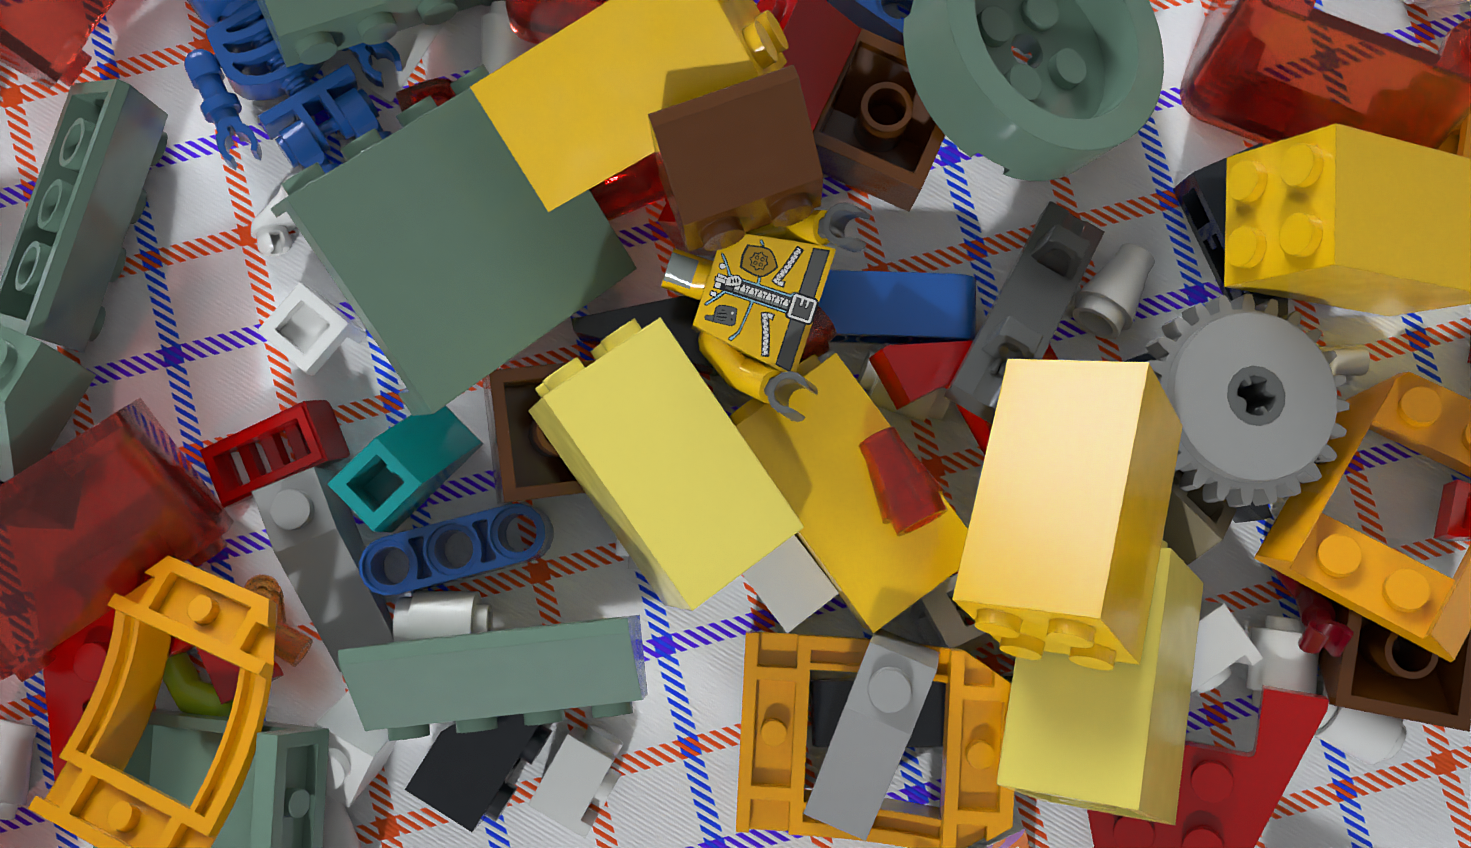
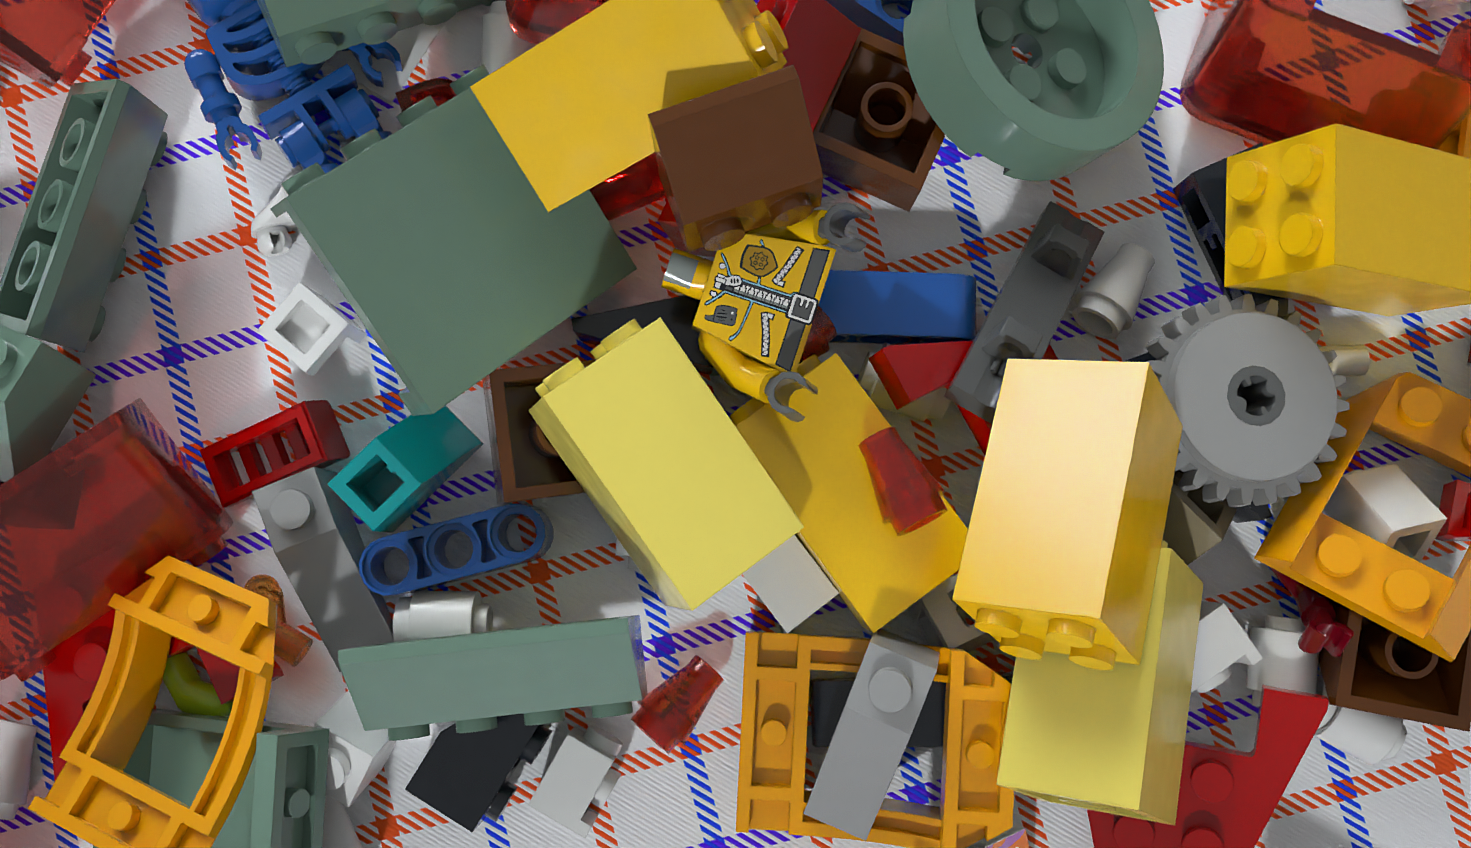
none -> clear red cone [630,655,724,754]
none -> white brick [1323,464,1447,562]

